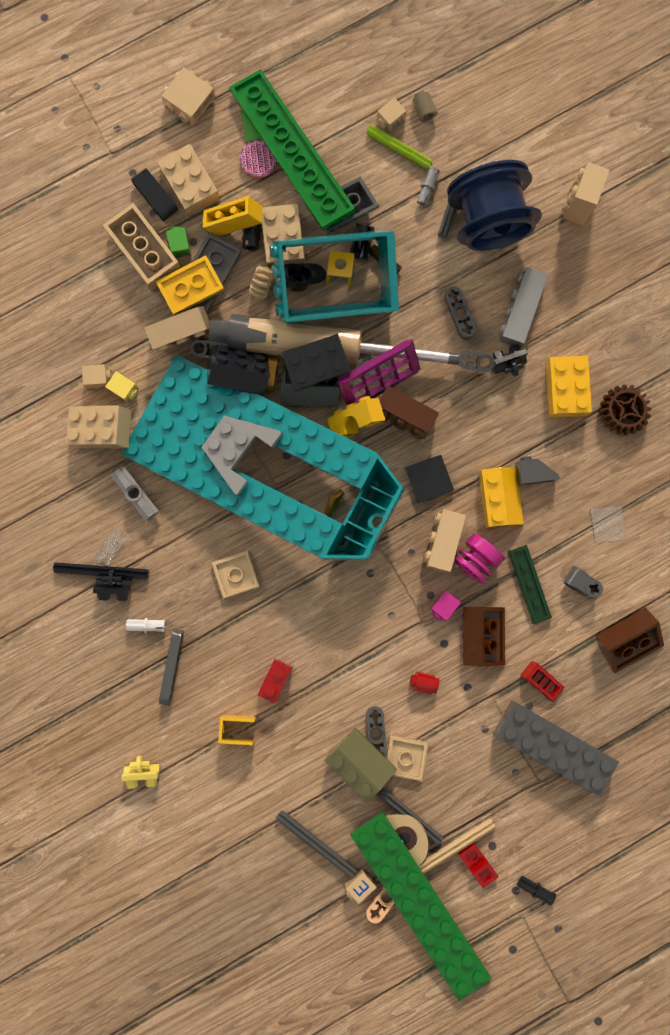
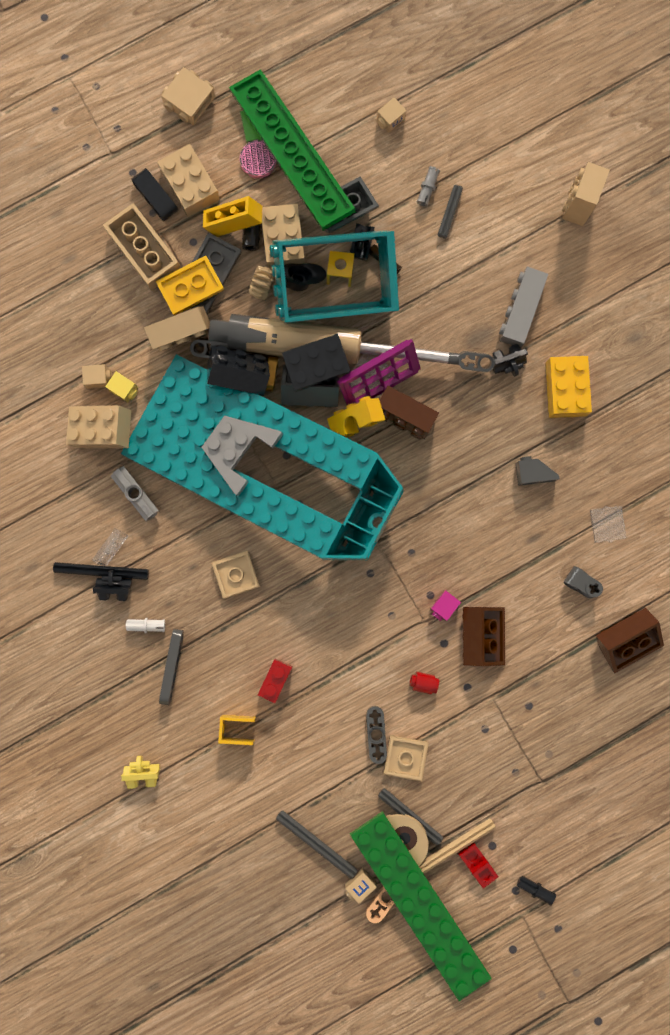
bright green brick [166,226,191,258] -> none
olive slope [324,727,397,803] -> none
pearl gold bar [325,489,345,517] -> none
lime axle [366,125,433,170] -> none
black tile [405,455,454,503] -> none
dark tan brick [412,90,438,122] -> none
tan brick [422,509,466,573] -> none
dark grey beam [444,286,476,340] -> none
dark blue wheel [447,160,542,251] -> none
dark pink wheel [454,533,505,584] -> none
yellow slope [478,468,524,529] -> none
dark grey brick [493,700,619,797] -> none
dark green tile [508,545,552,624] -> none
red slope [521,661,564,702] -> none
reddish brown gear [599,384,652,436] -> none

